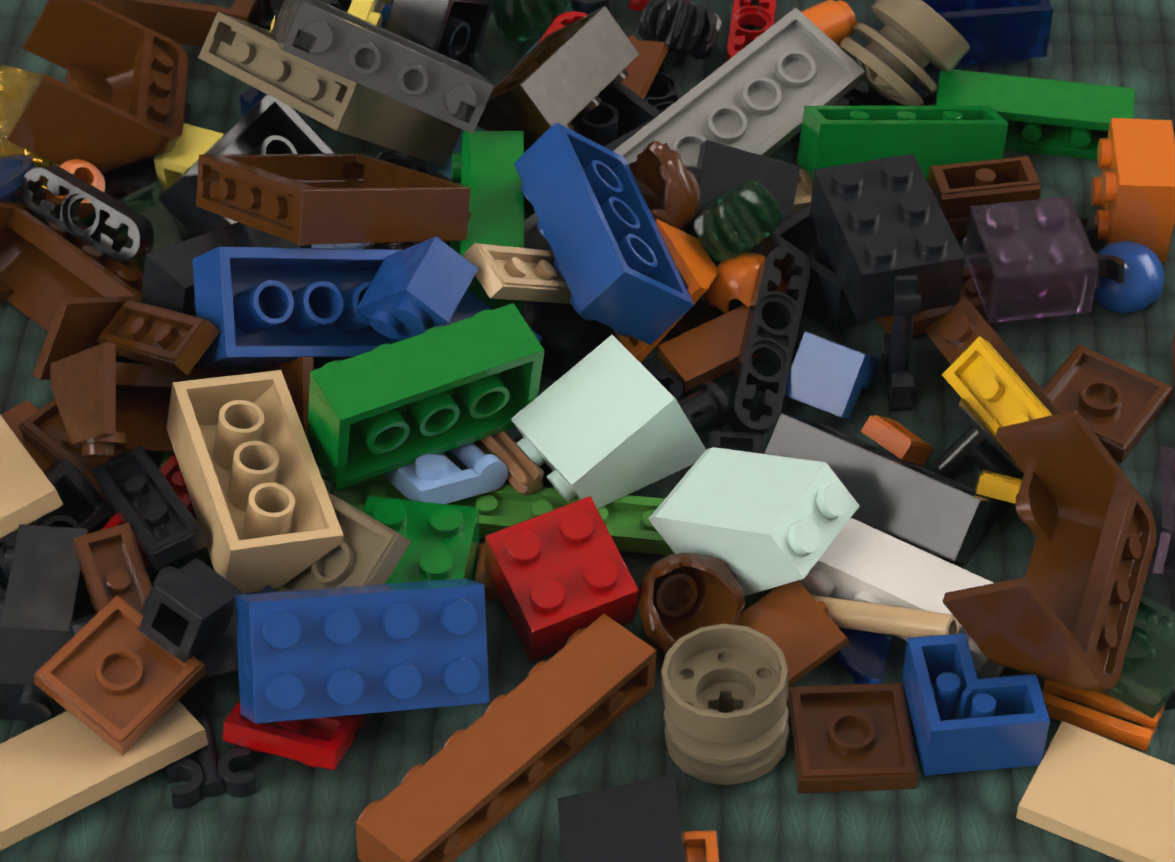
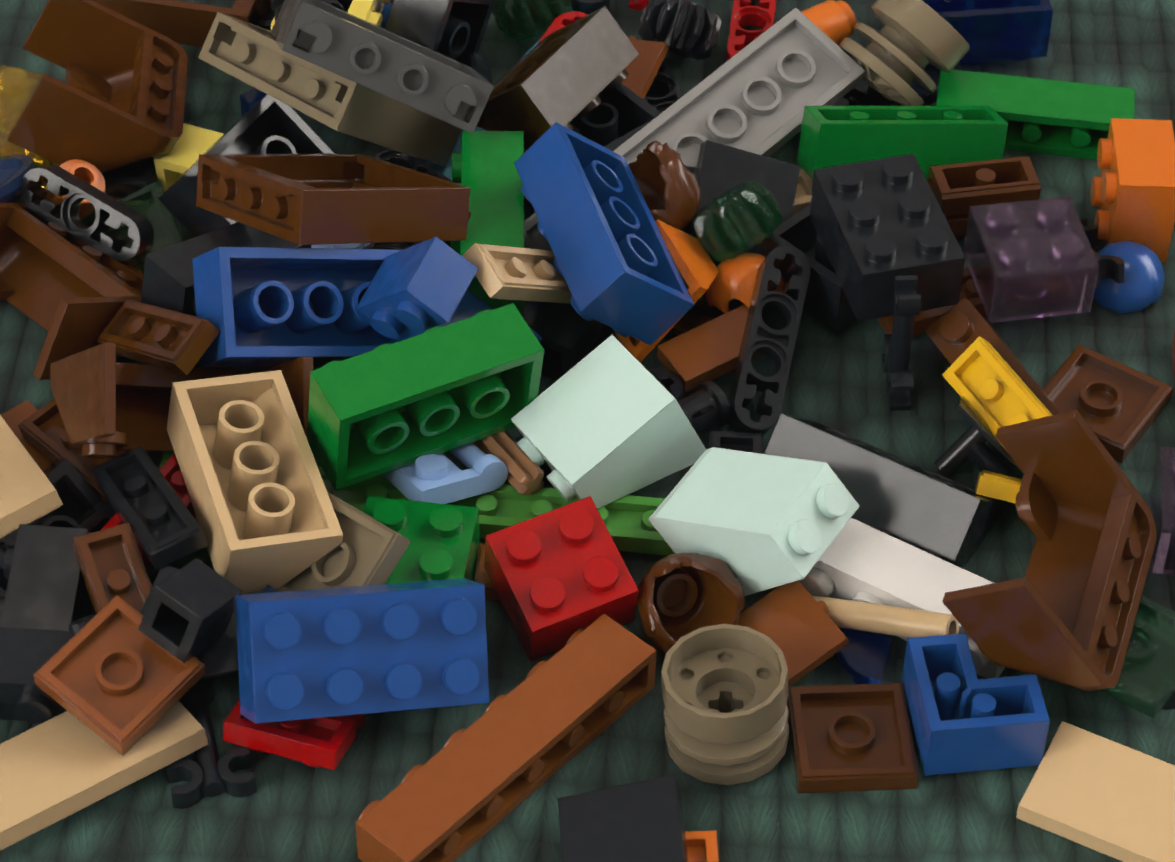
piece [784,332,881,419] -> none
orange tile [861,415,933,466] -> none
orange tile [1042,679,1167,752] -> none

